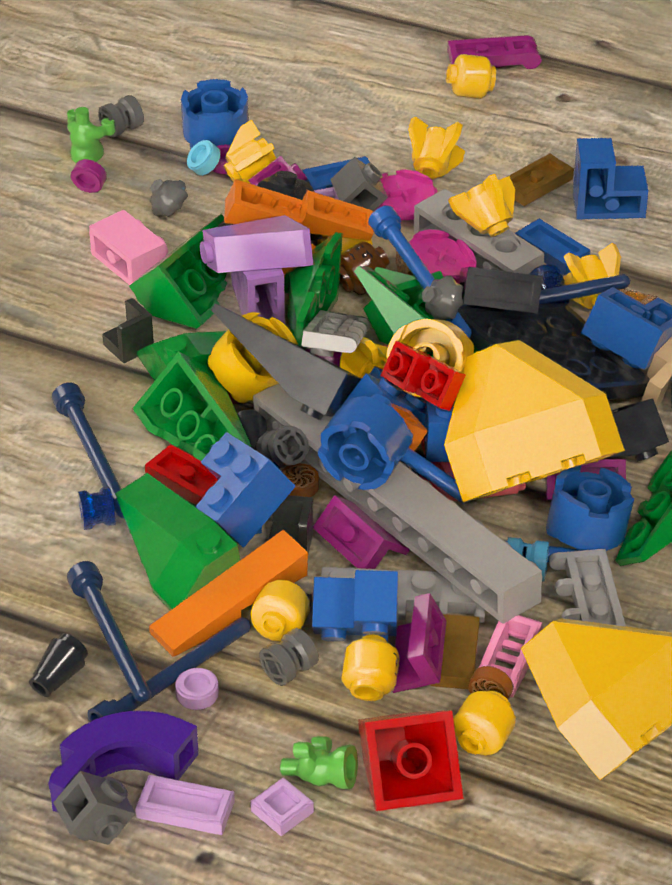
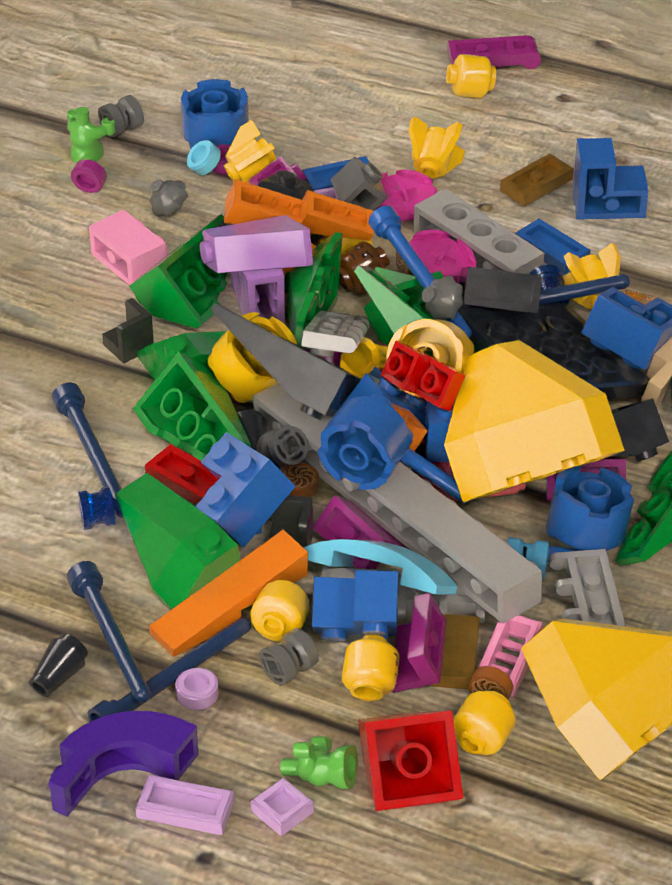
dark grey brick [53,771,136,845] -> none
yellow brick [448,174,515,237] -> none
none -> medium azure slope [303,539,458,594]

